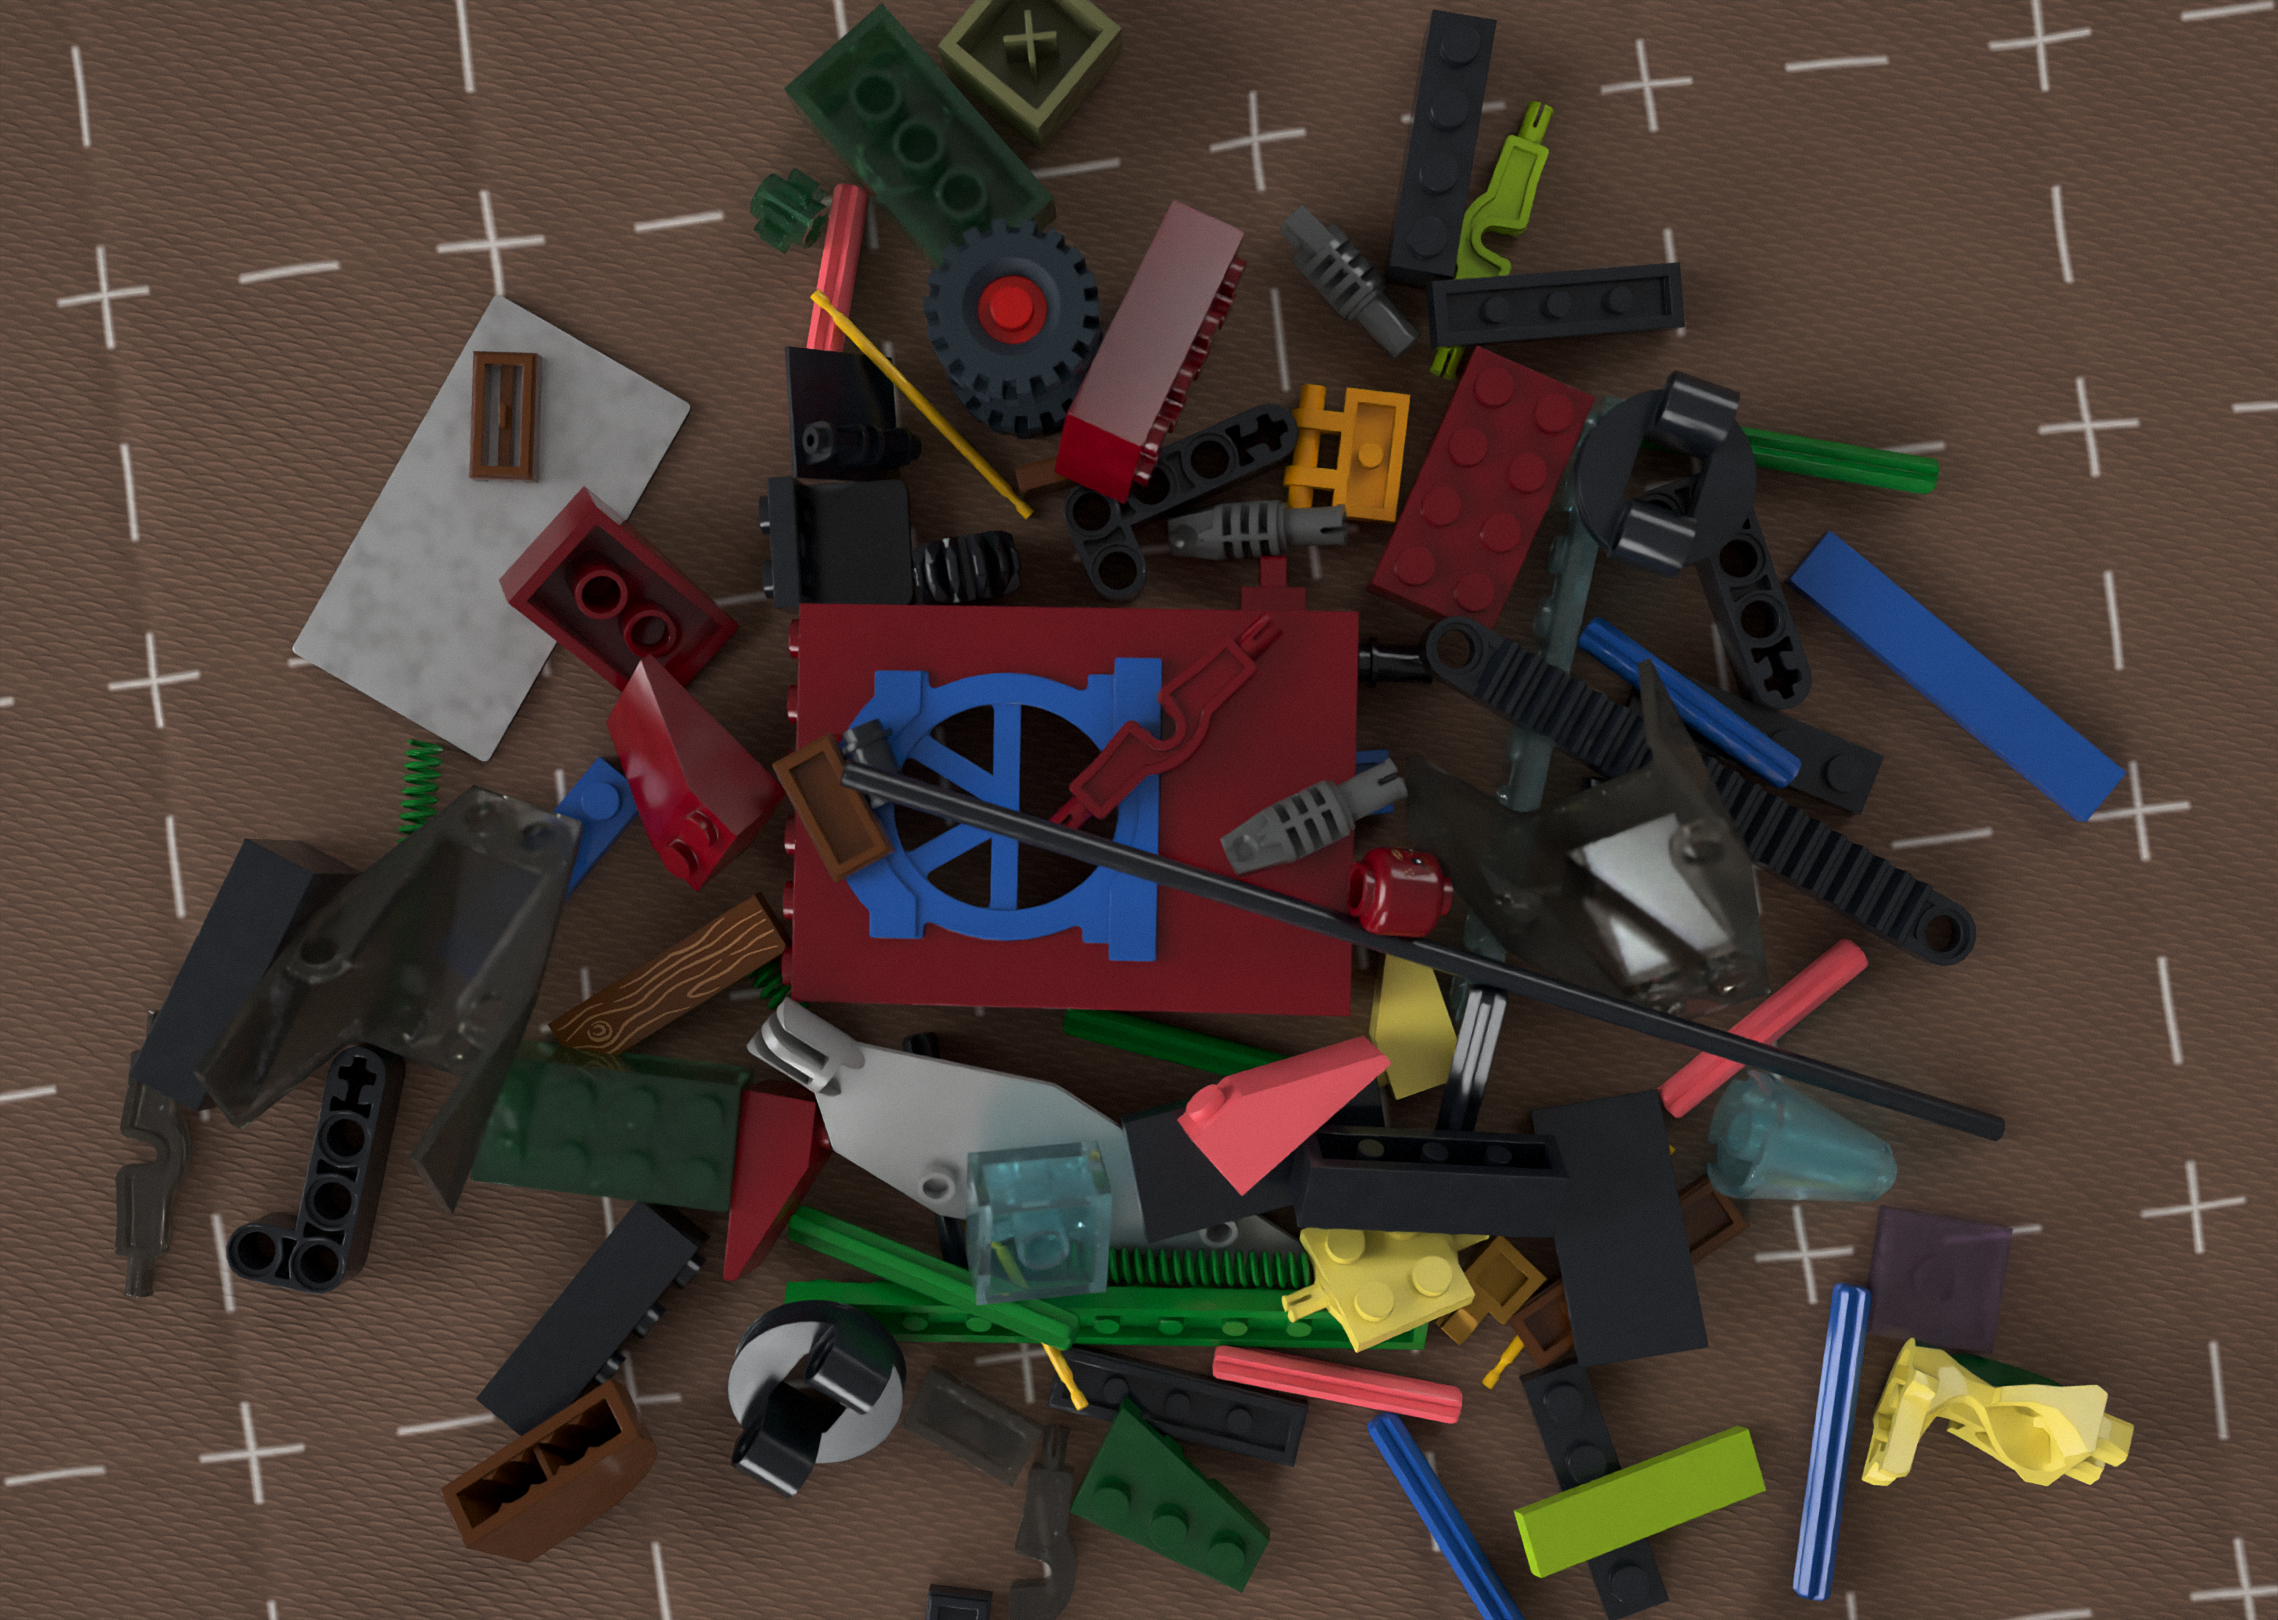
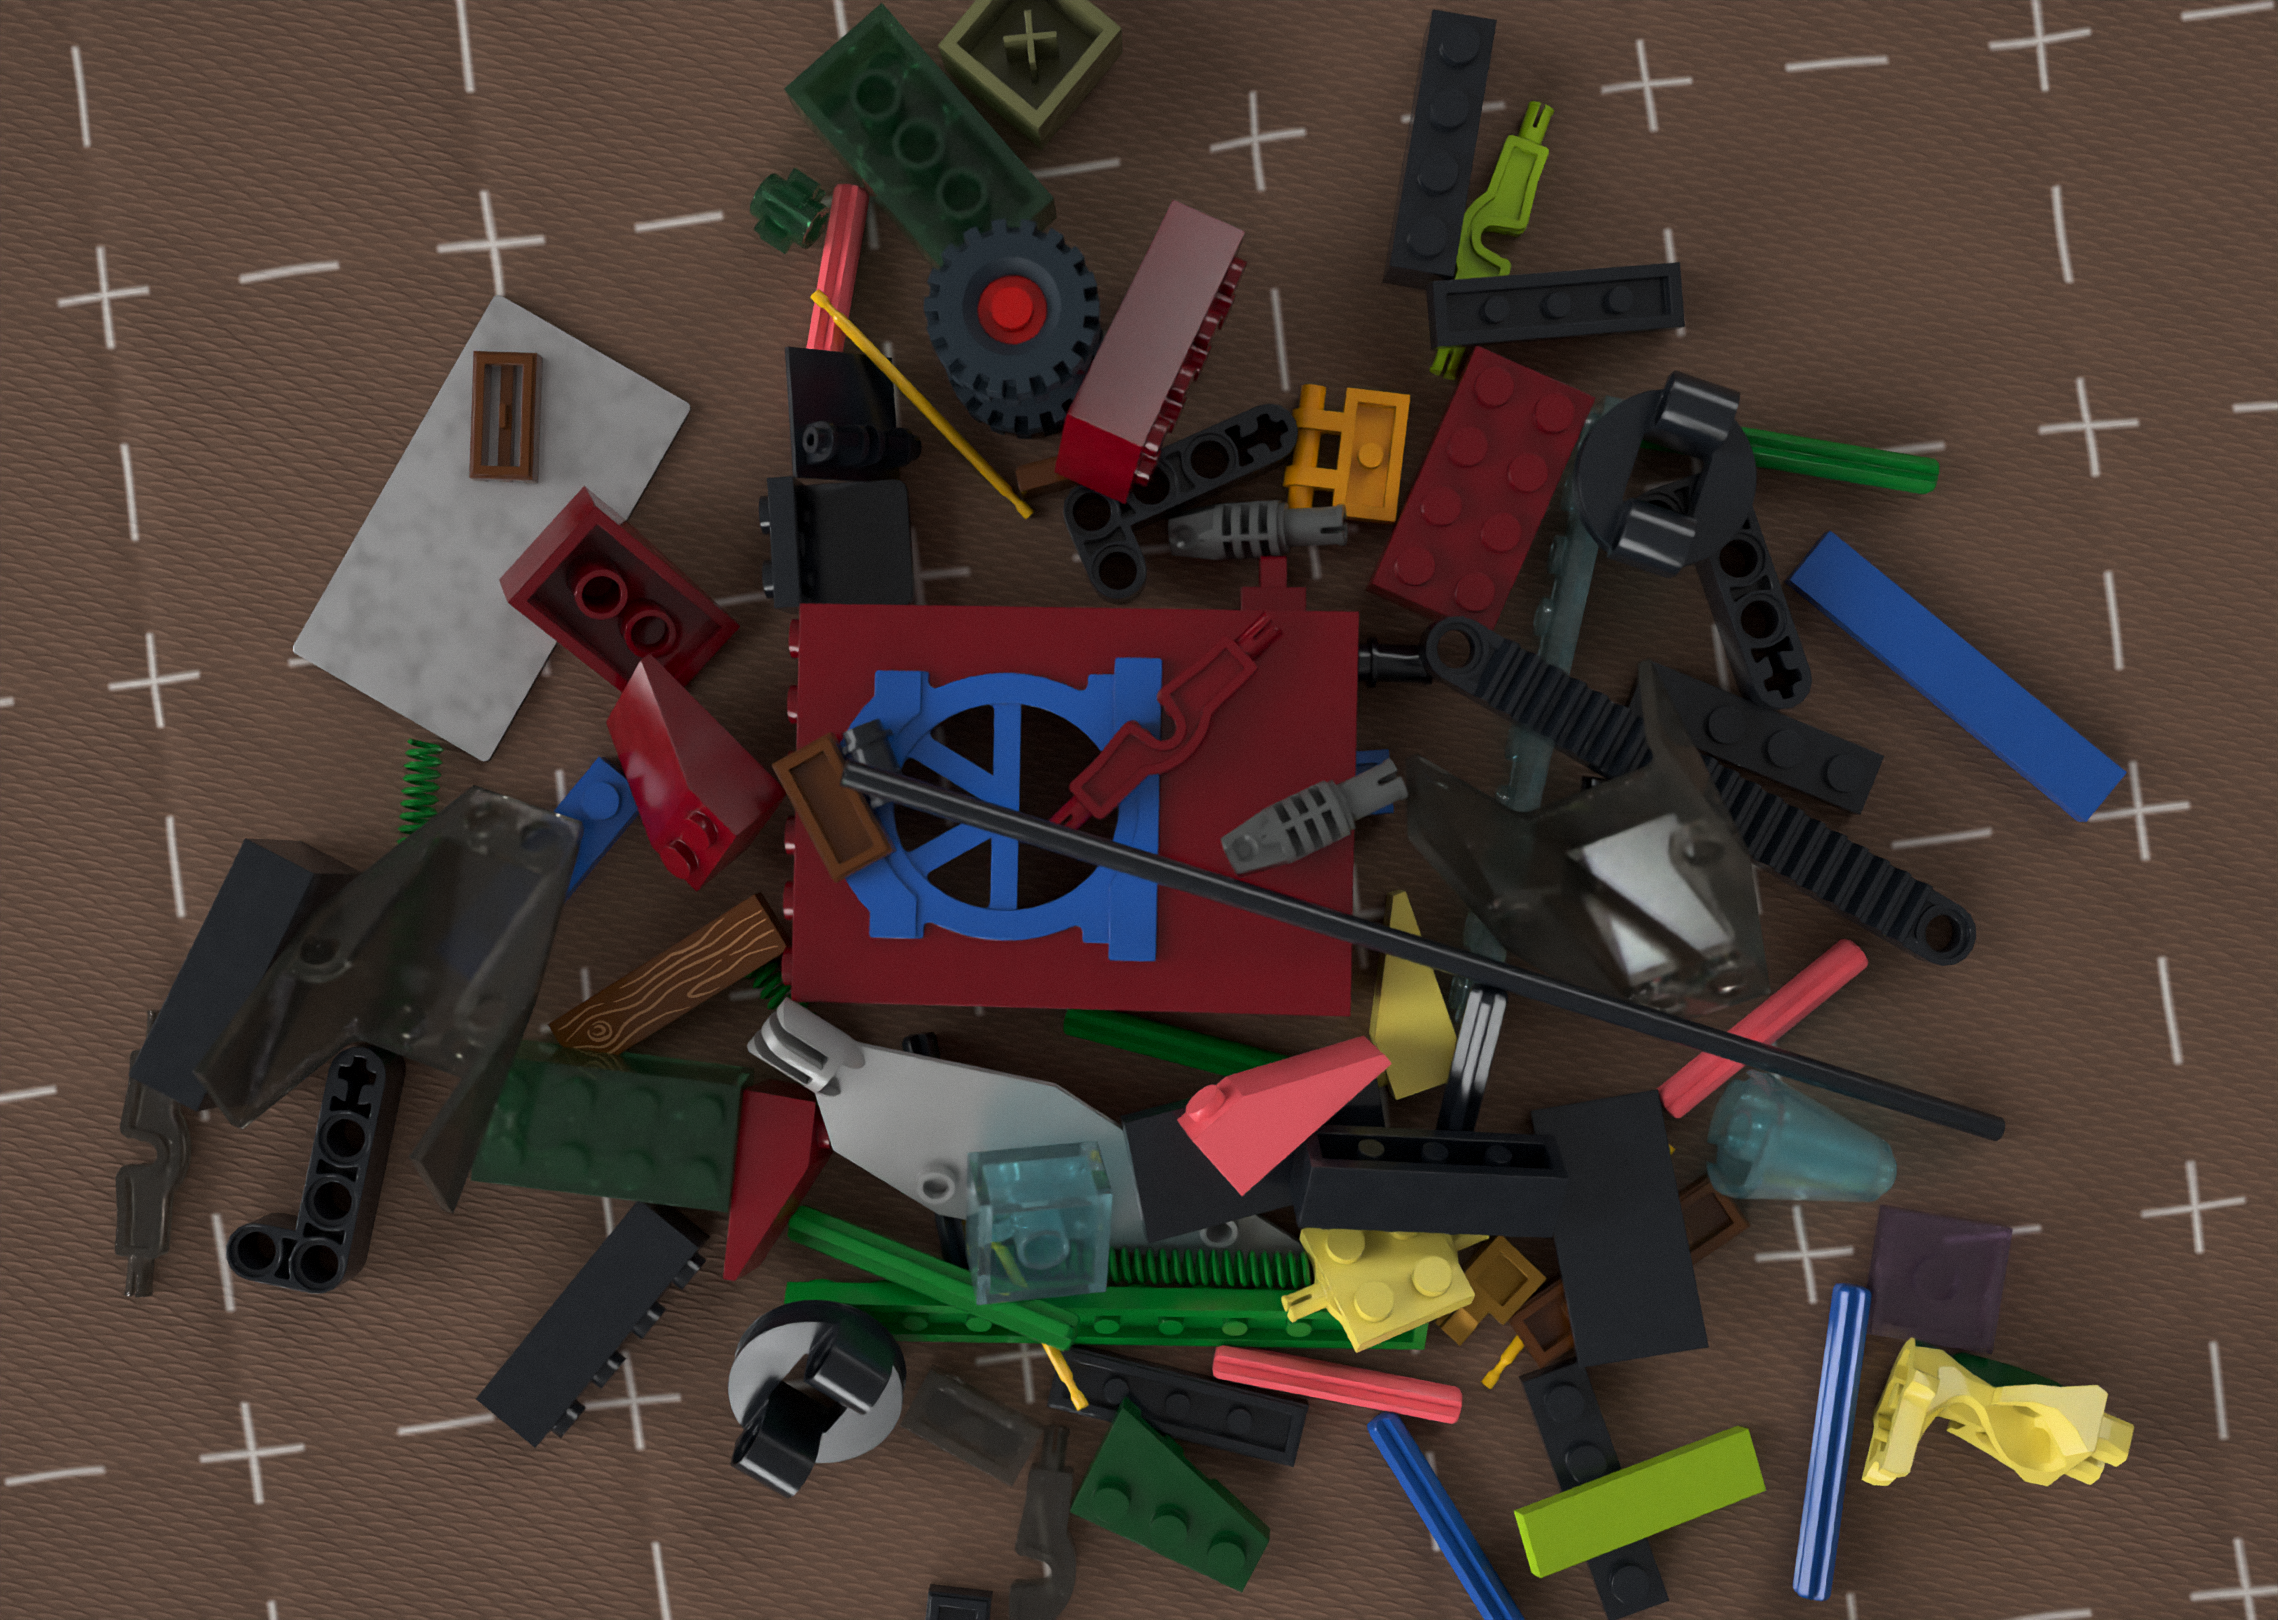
reddish brown brick [439,1379,657,1563] -> none
black gear [913,530,1022,606] -> none
dark grey hinge [1280,205,1422,361] -> none
dark red head [1346,846,1453,938] -> none
blue axle [1577,617,1802,788] -> none

